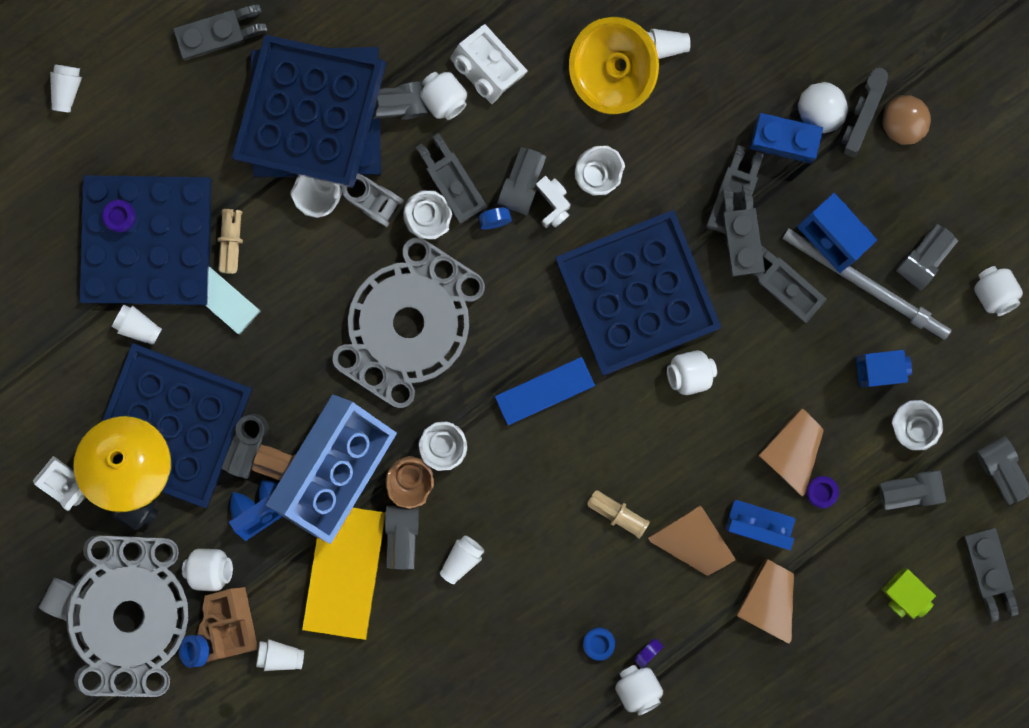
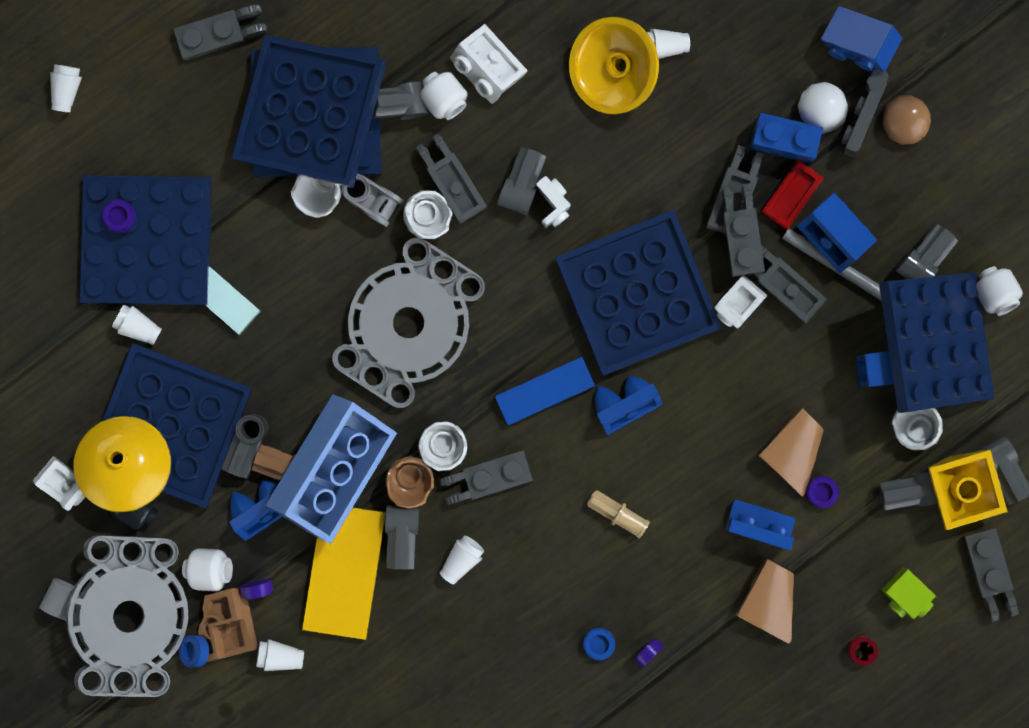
tan axle [217,209,243,274] -> none
blue tile [478,207,512,230] -> none
white hair [575,146,625,196] -> none
white head [615,665,663,715] -> none
medium nougat slope [648,505,736,576] -> none
white head [667,350,717,395] -> none
none -> dark purple tile [240,579,273,600]
none -> dark grey hinge [439,450,533,505]
none -> blue tile [595,375,663,435]
none -> white bracket [714,275,767,328]
none -> red tile [760,160,824,231]
none -> blue brick [821,6,903,72]
none -> dark red bush [847,636,878,666]
none -> dark blue plate [879,272,994,413]
none -> yellow slope [928,449,1008,530]

